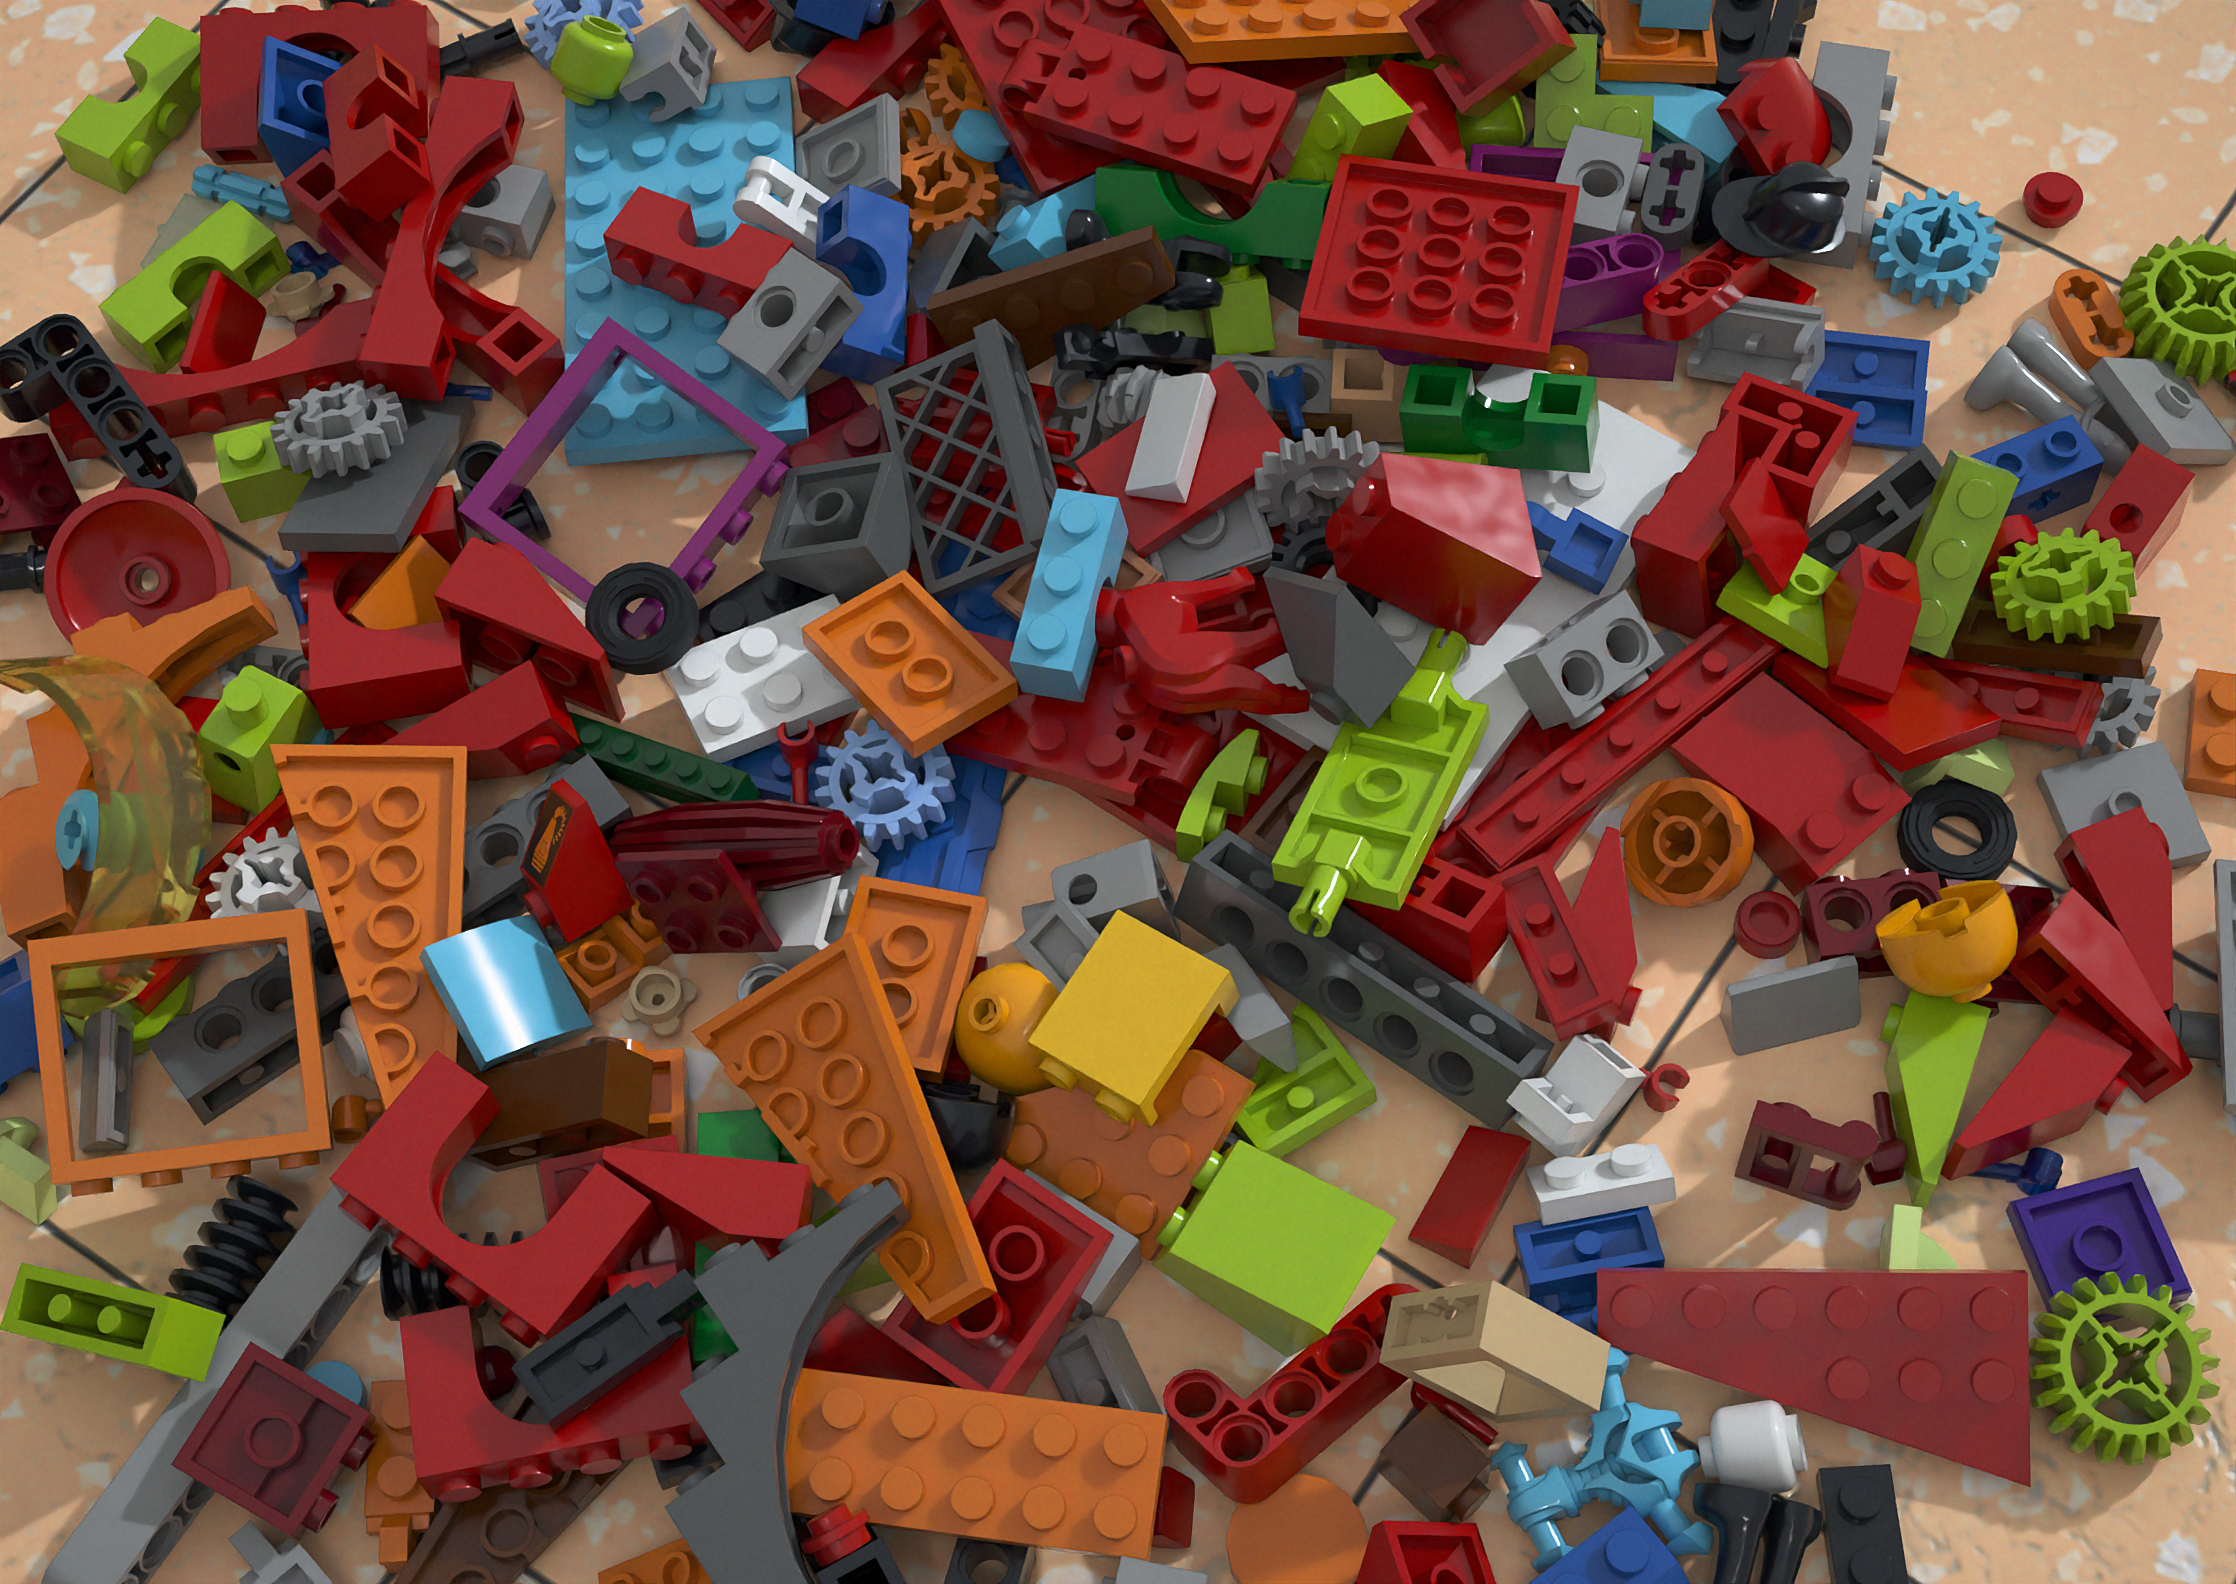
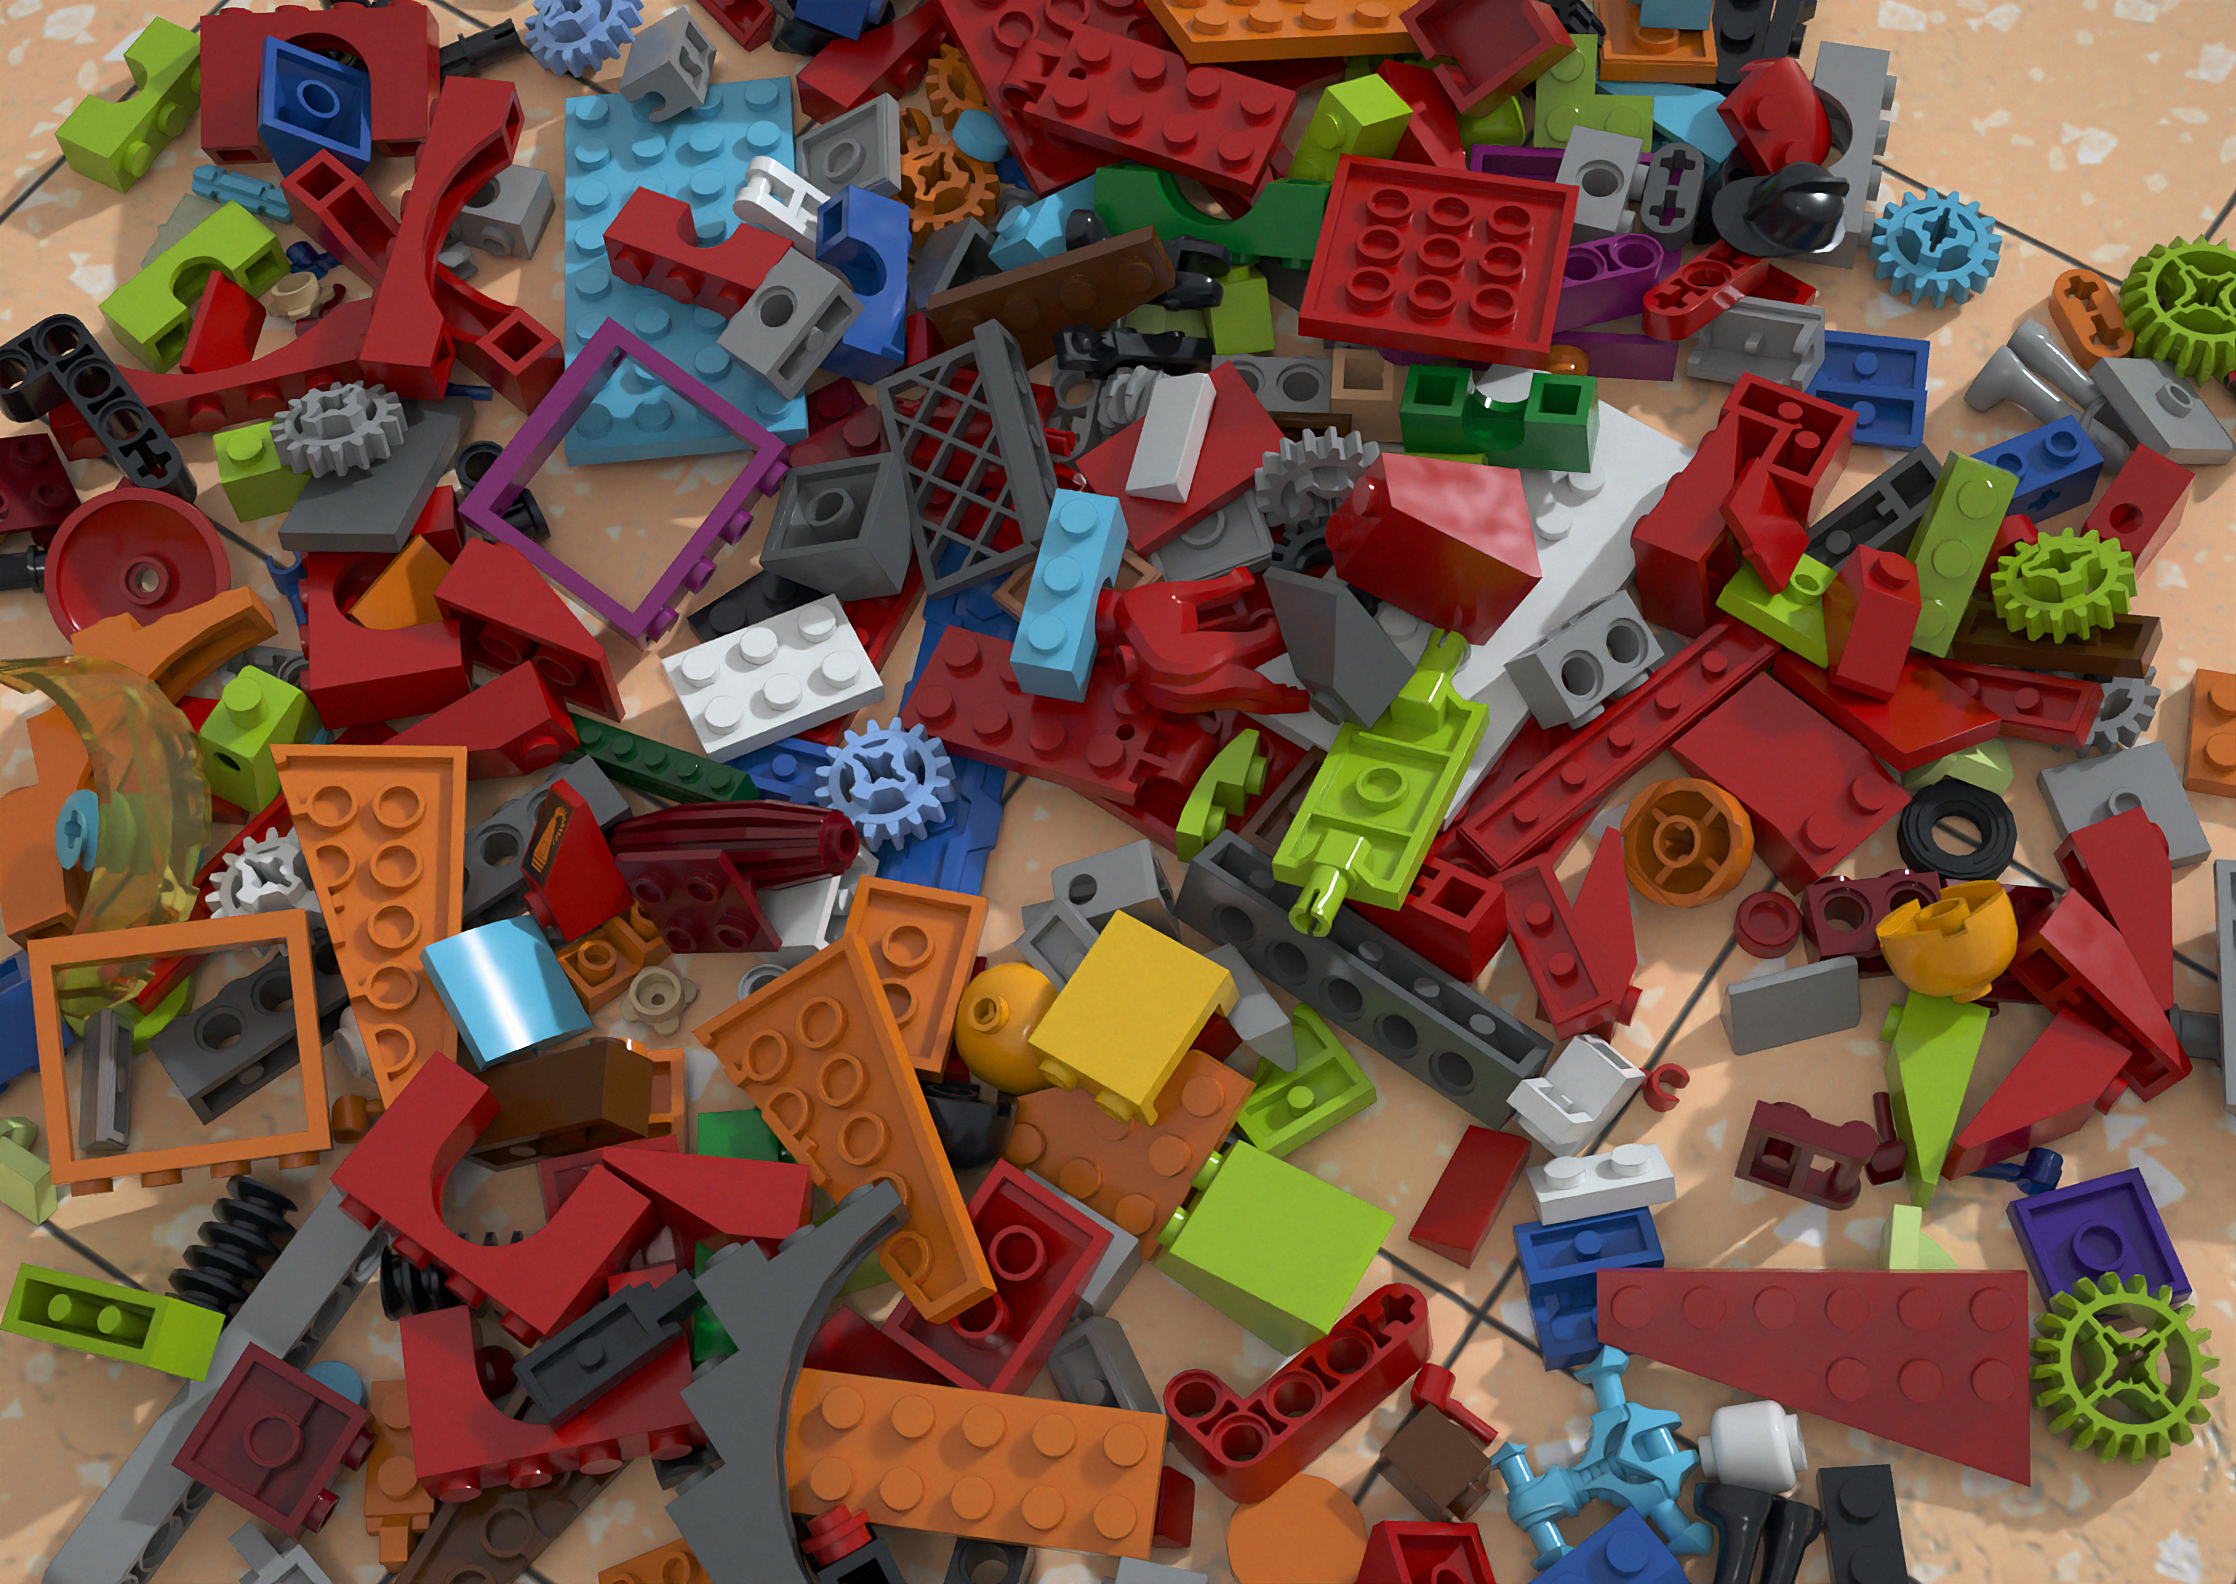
red arch [322,42,431,223] -> none
lime head [550,15,633,106] -> none
black tyre [585,562,699,675] -> none
red hand [777,720,819,805] -> none
orange plate [801,569,1018,759] -> none
blue hand [1267,366,1307,437] -> none
tan window [1379,1280,1611,1423] -> none
blue plate [1526,501,1629,595] -> none
red plate [2022,172,2083,229] -> none

